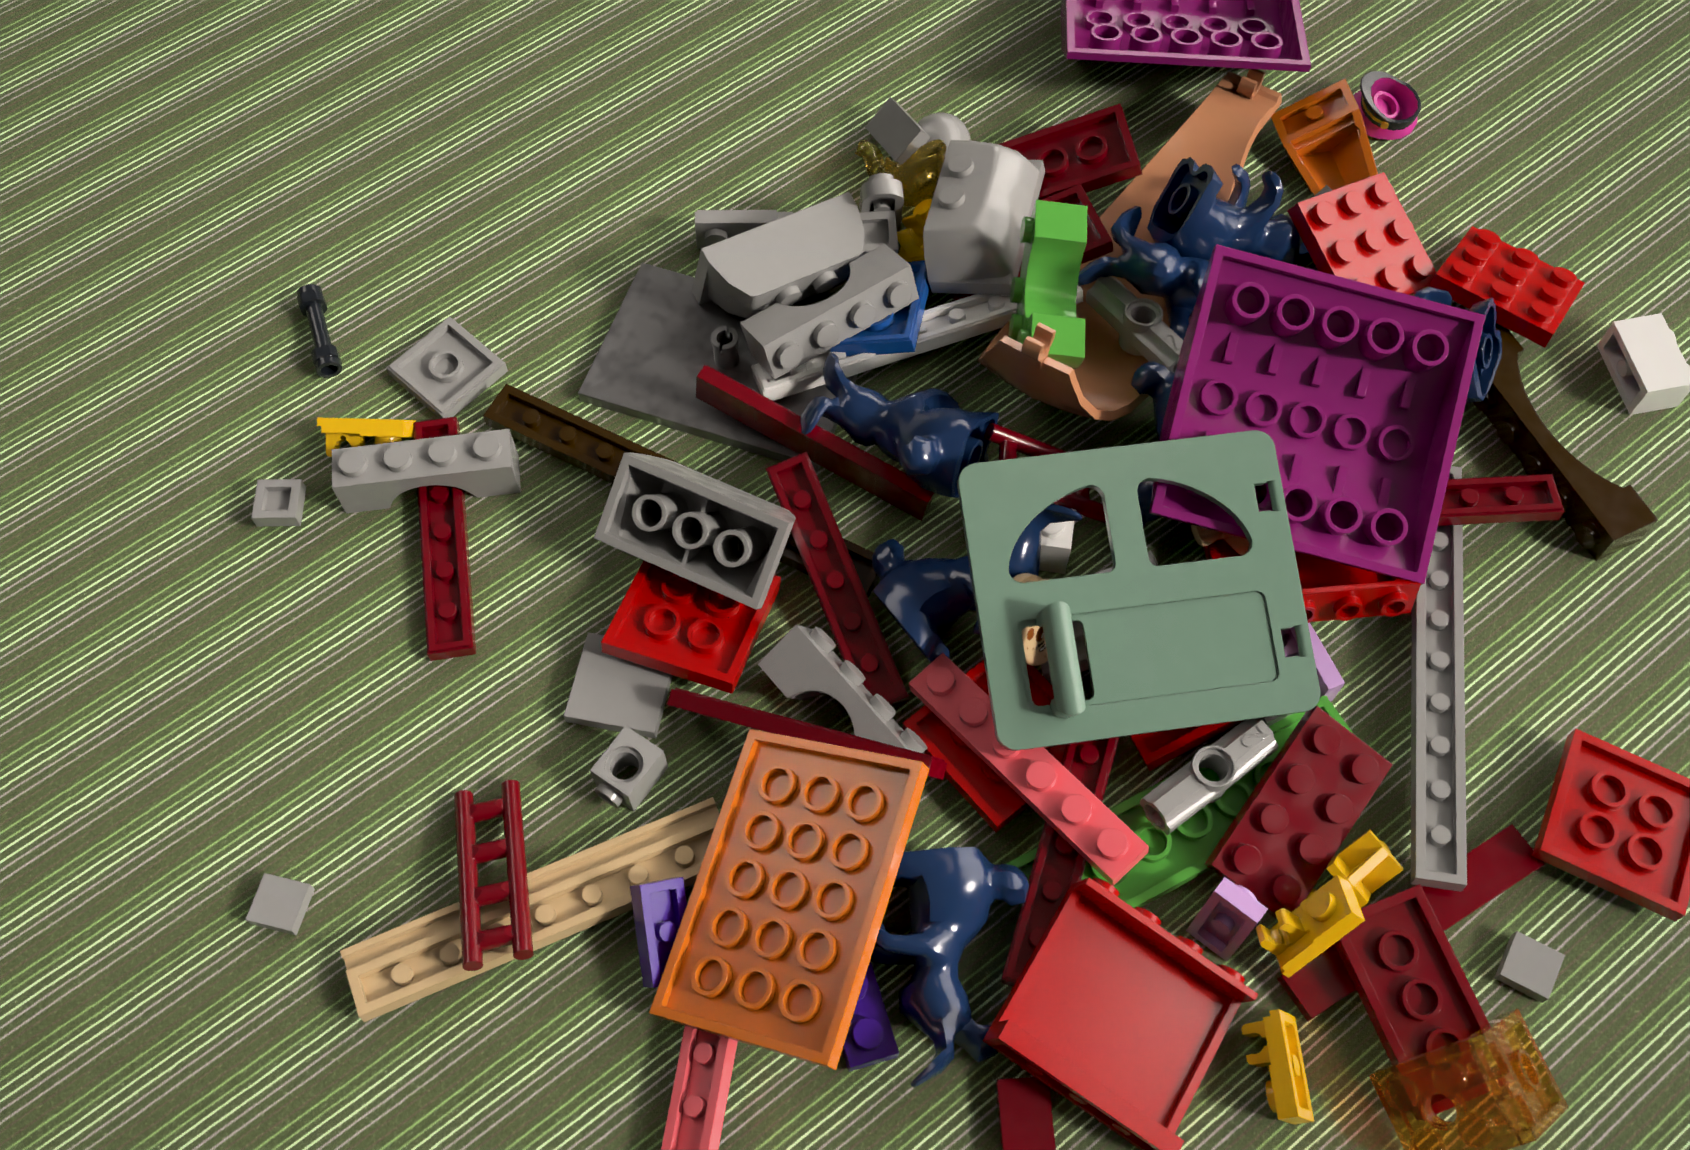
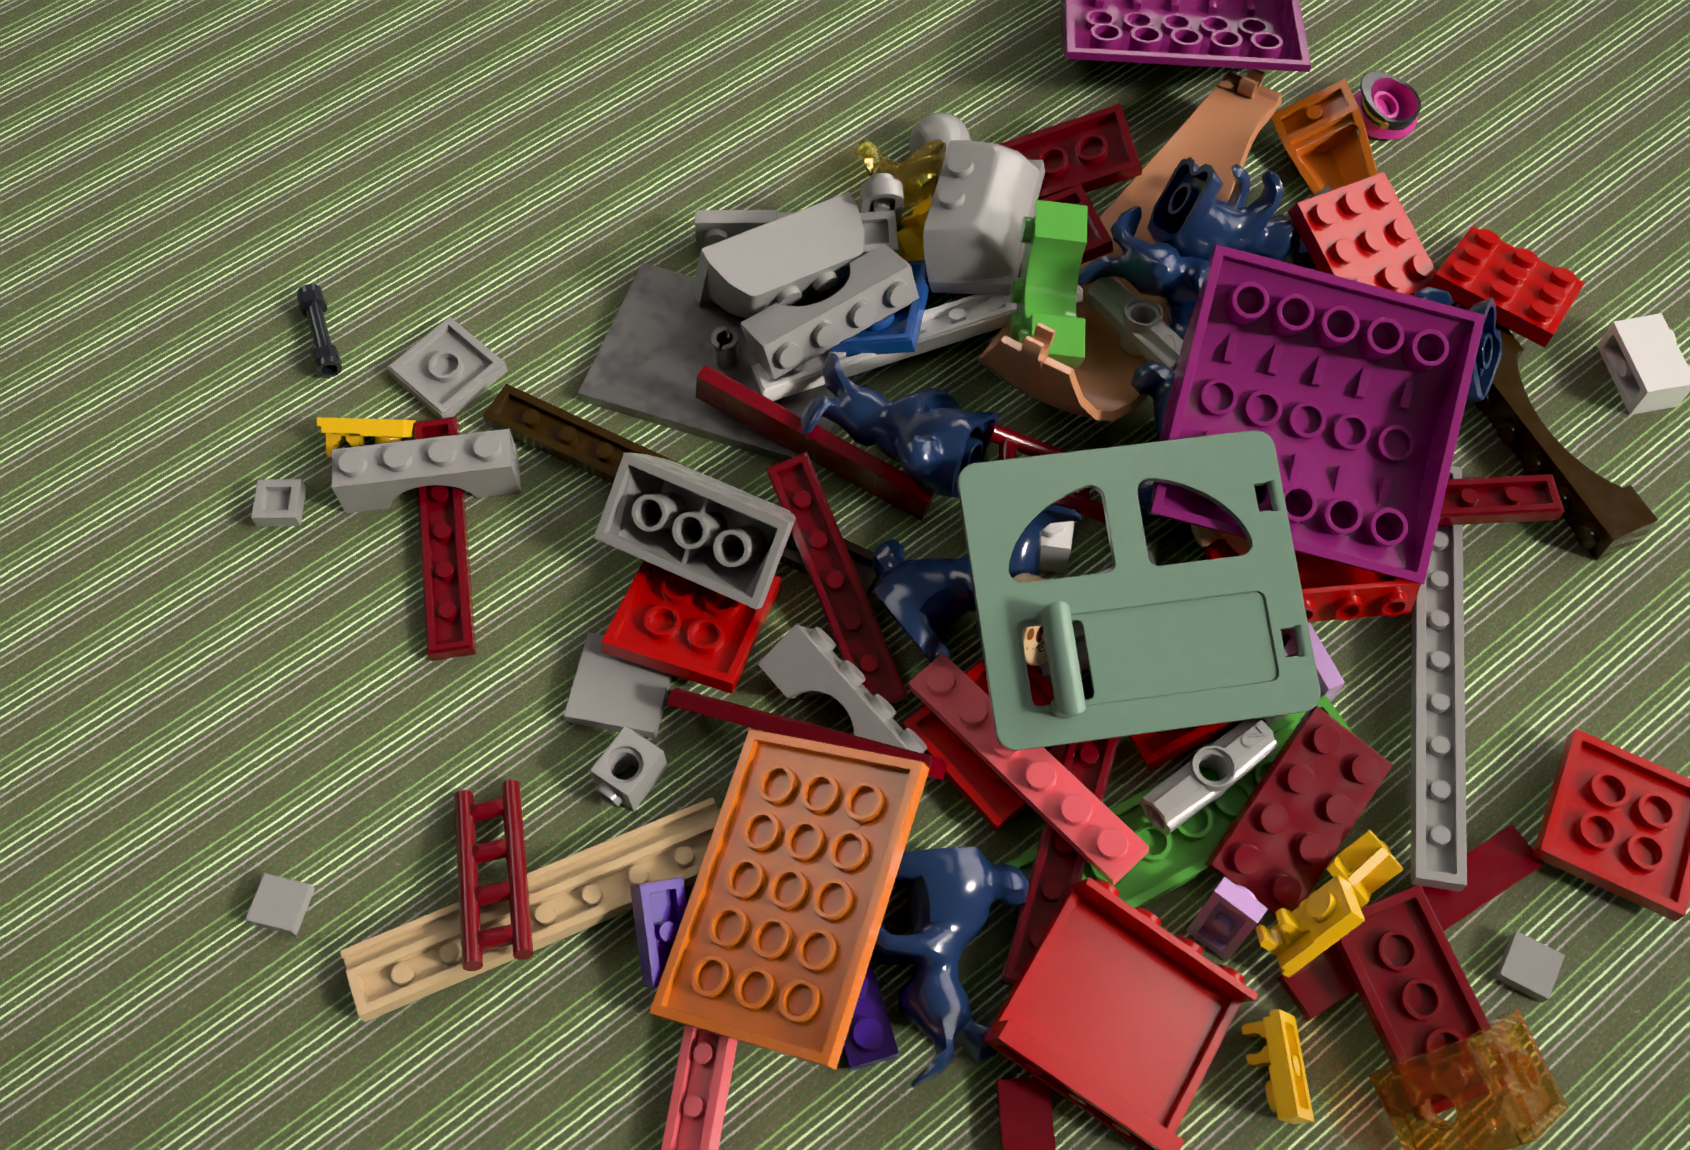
light grey tile [865,97,930,168] -> none

